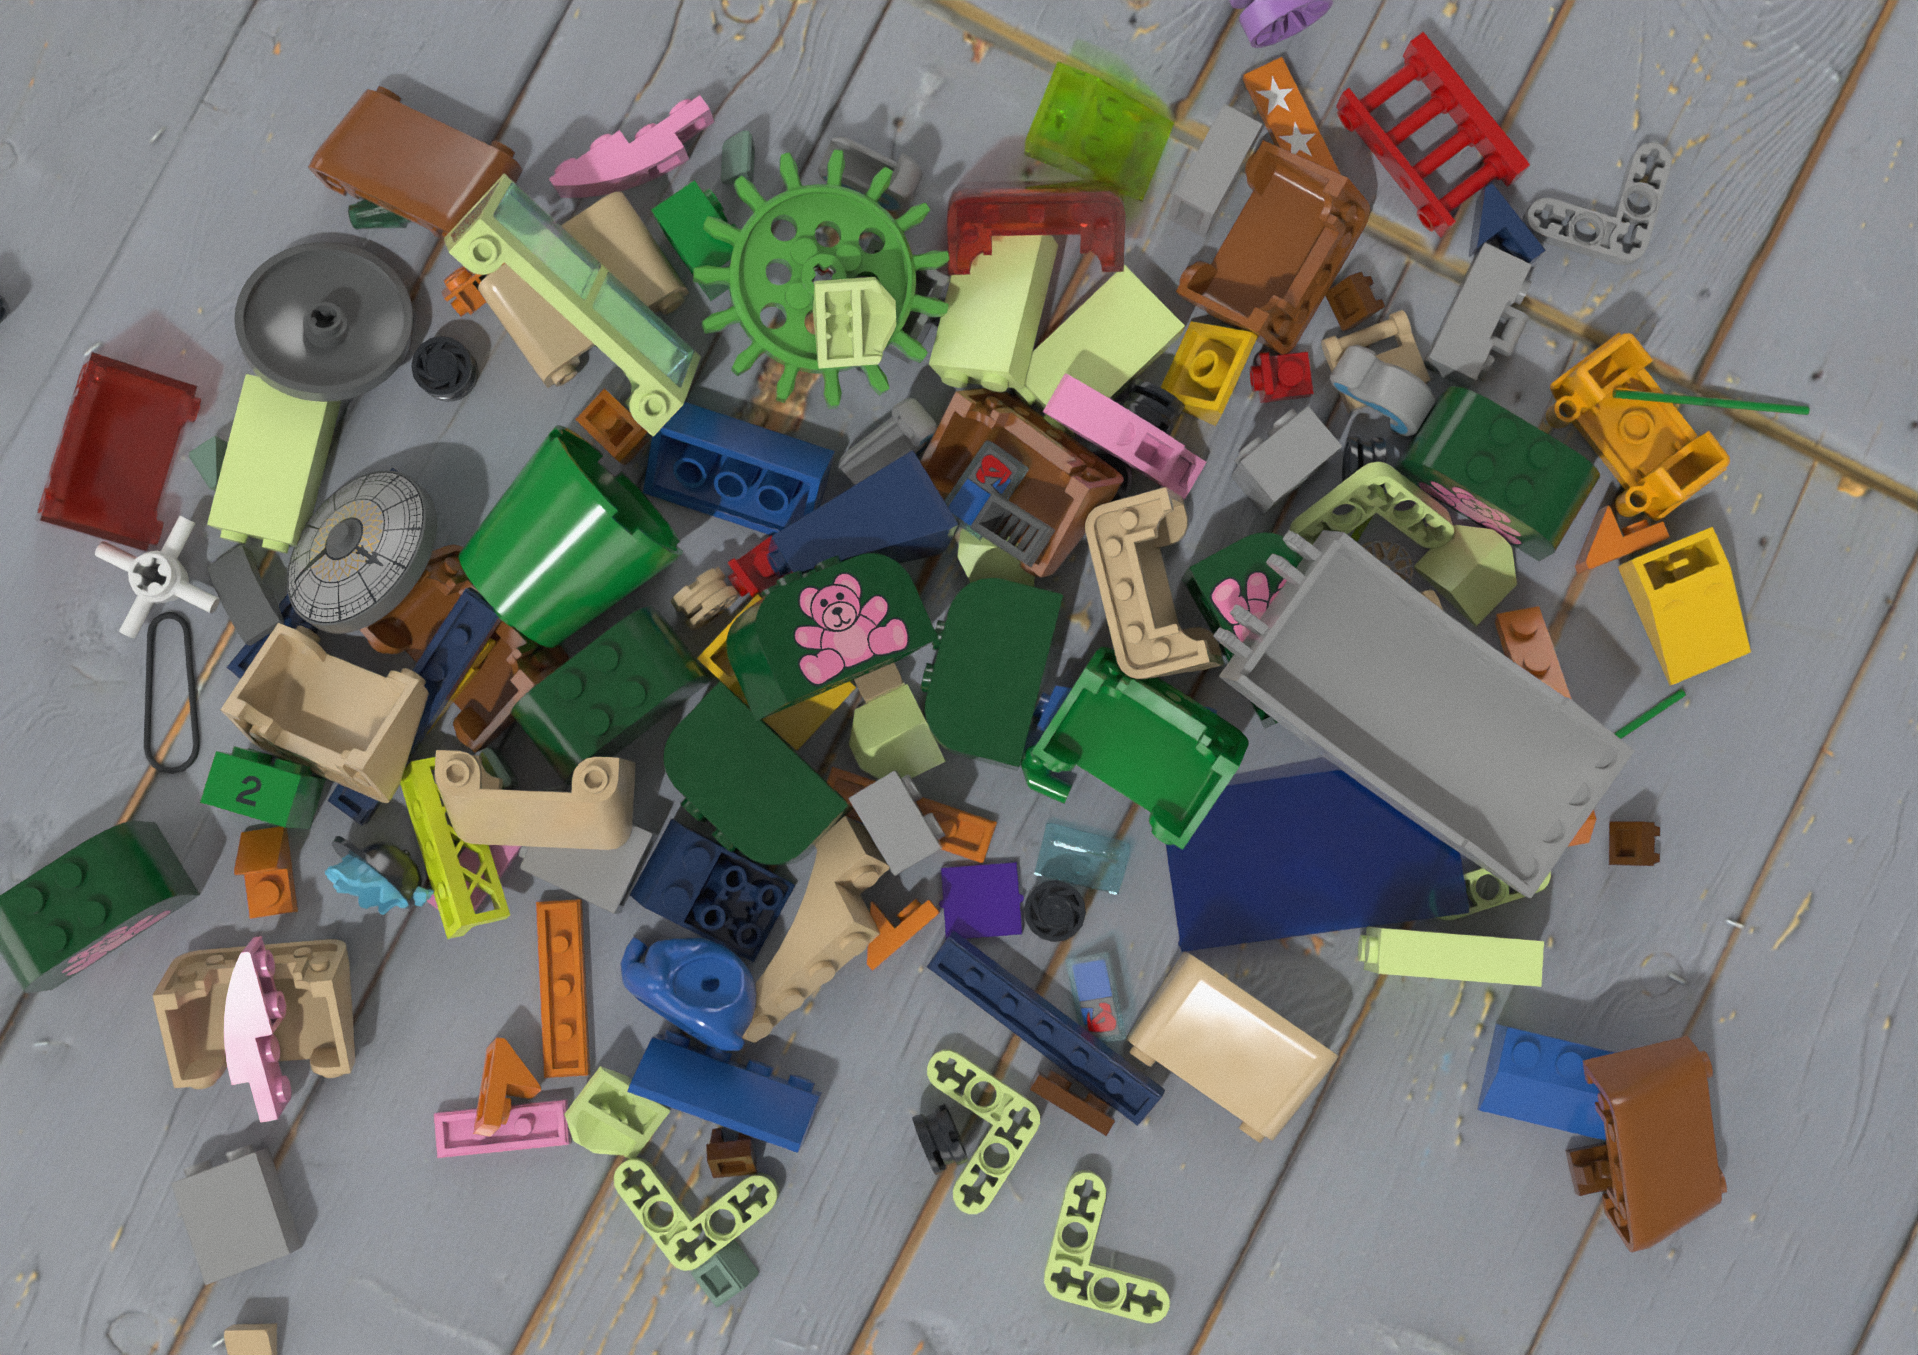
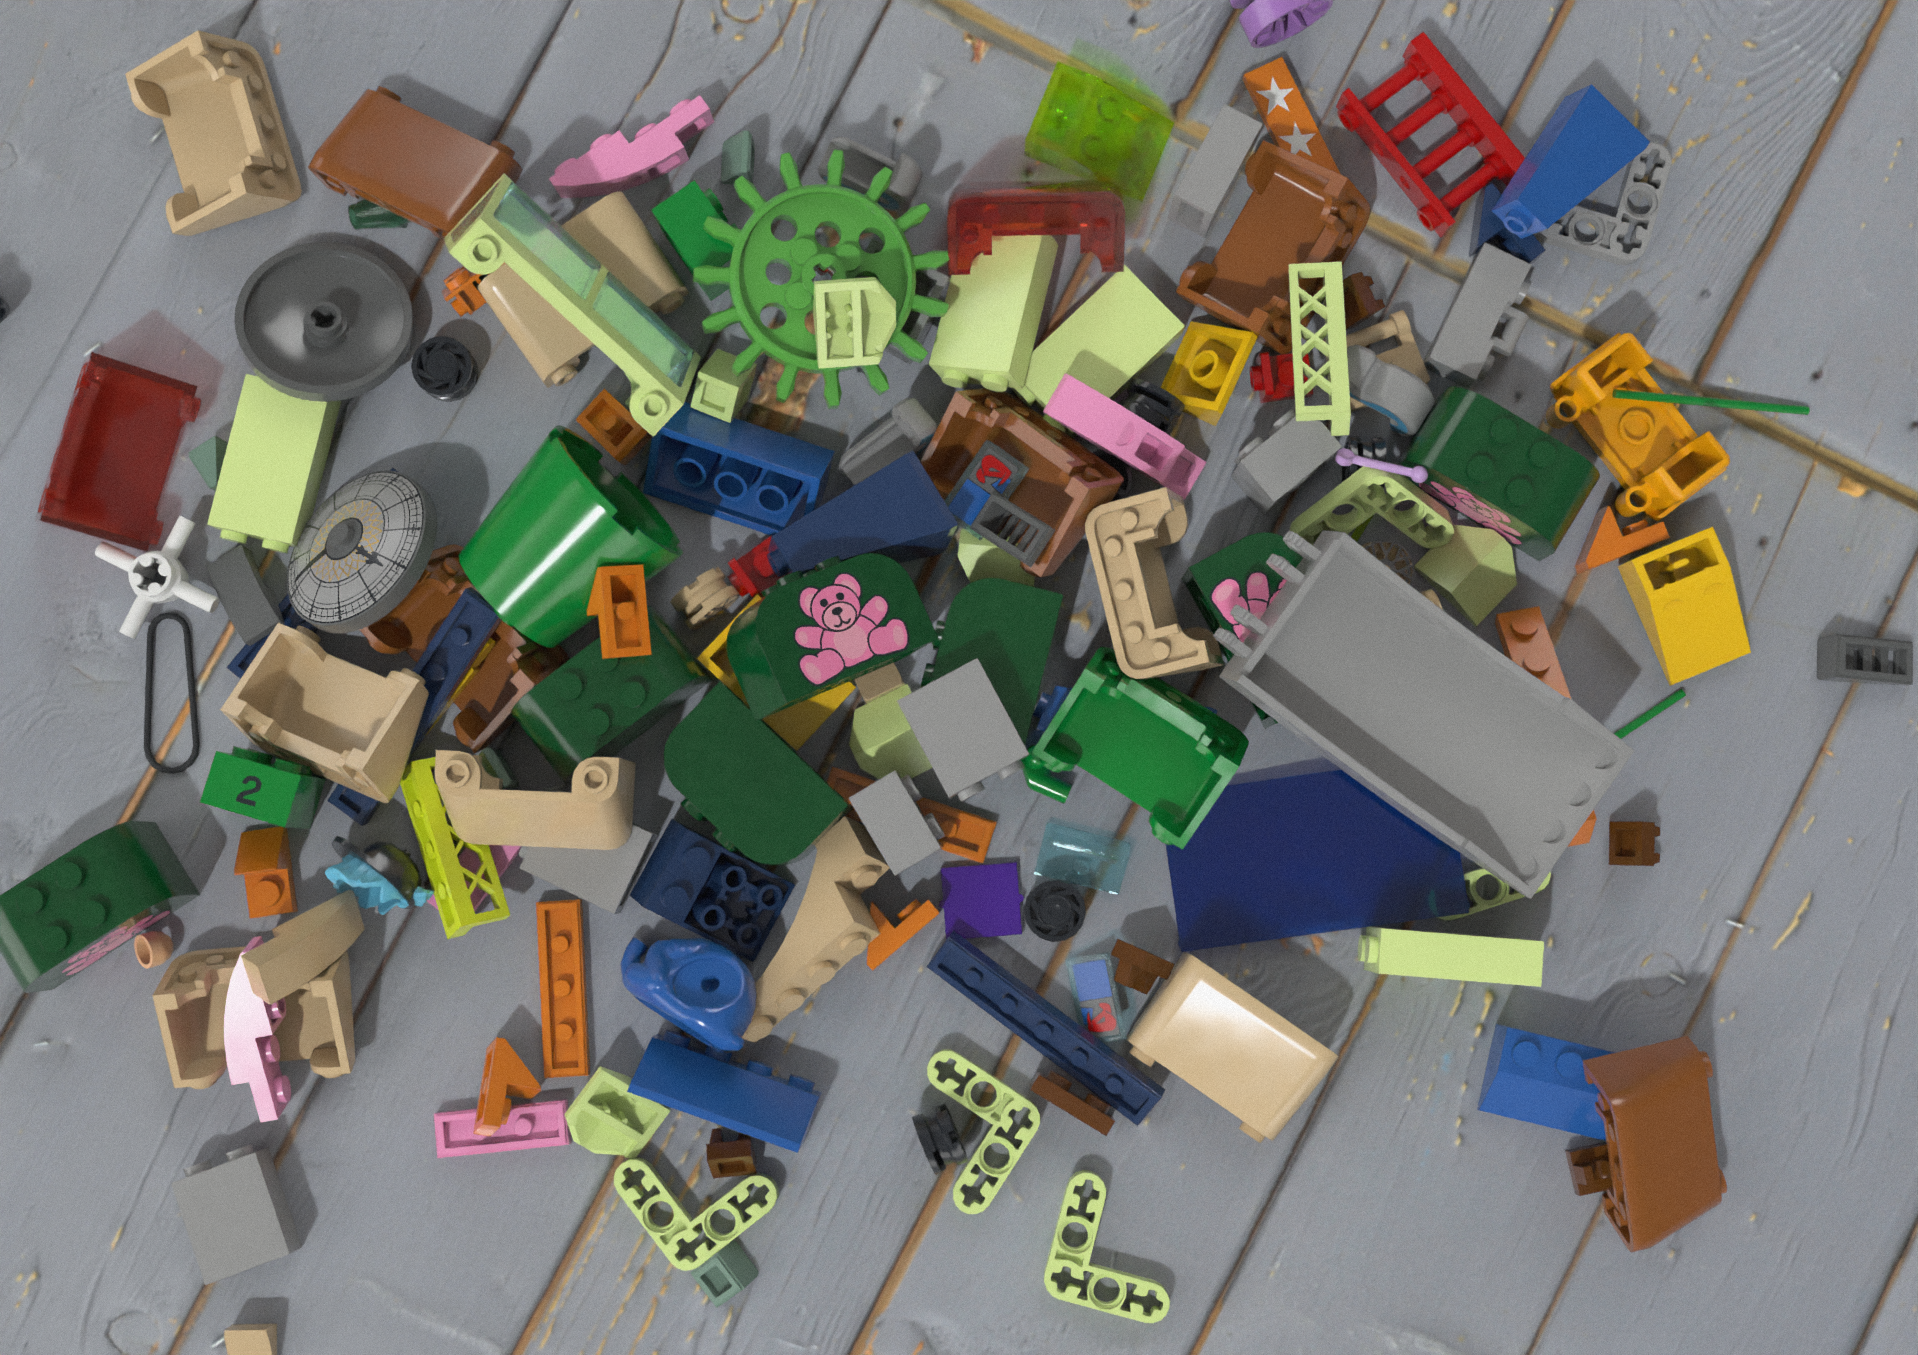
none -> tan windscreen [125,30,302,236]
none -> light nougat hinge [134,931,174,969]
none -> tan slope [241,889,365,1005]
none -> orange slope [587,564,651,659]
none -> yellowish green brick [690,349,757,423]
none -> light grey brick [897,658,1029,802]
none -> reddish brown tile [1111,939,1175,995]
none -> yellowish green fence [1288,261,1351,436]
none -> lavender hinge [1335,448,1428,483]
none -> blue slope [1491,84,1650,239]
none -> dark grey slope [1817,634,1913,686]

